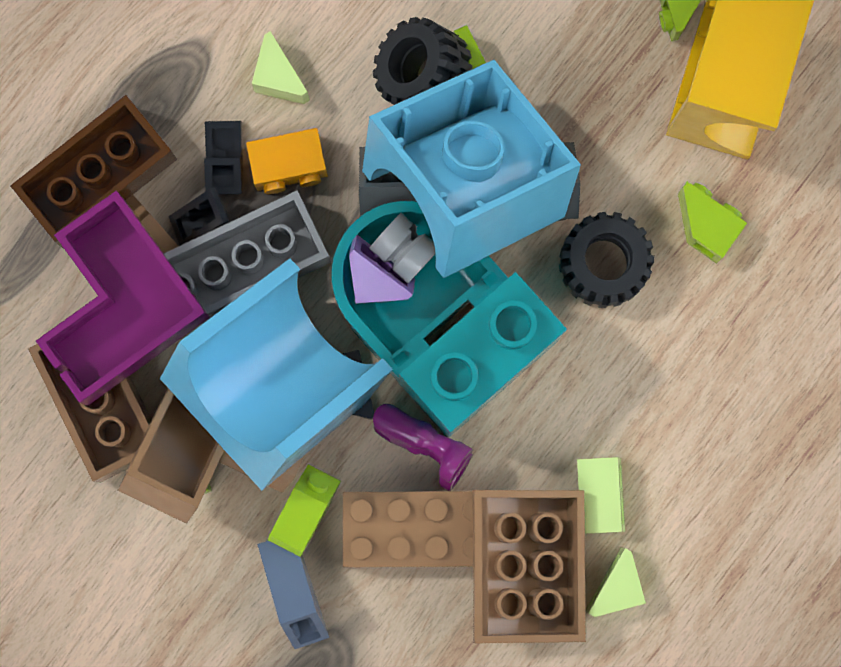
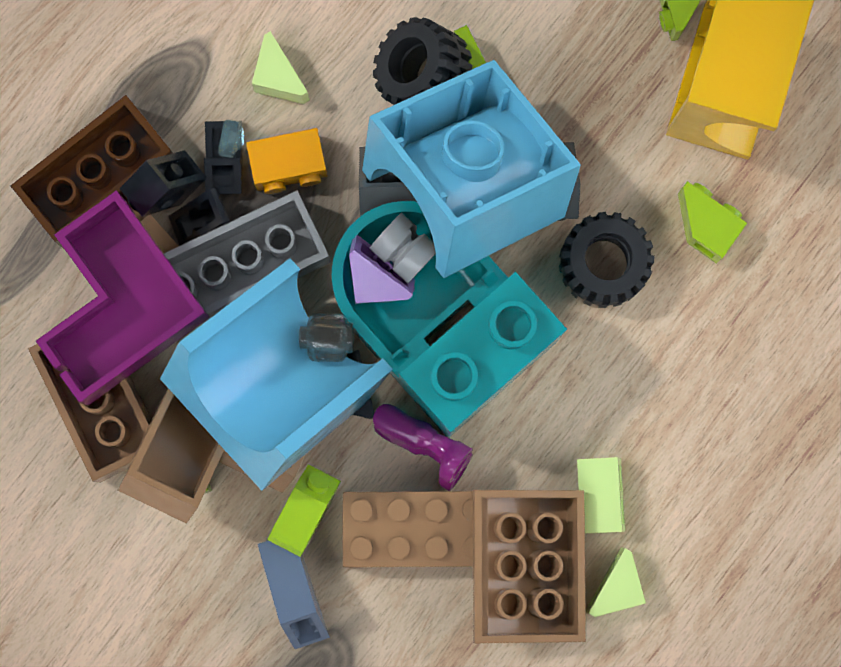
none -> black brick [119,150,207,217]
none -> clear light blue tile [218,119,245,158]
none -> clear smoke head [299,313,354,362]

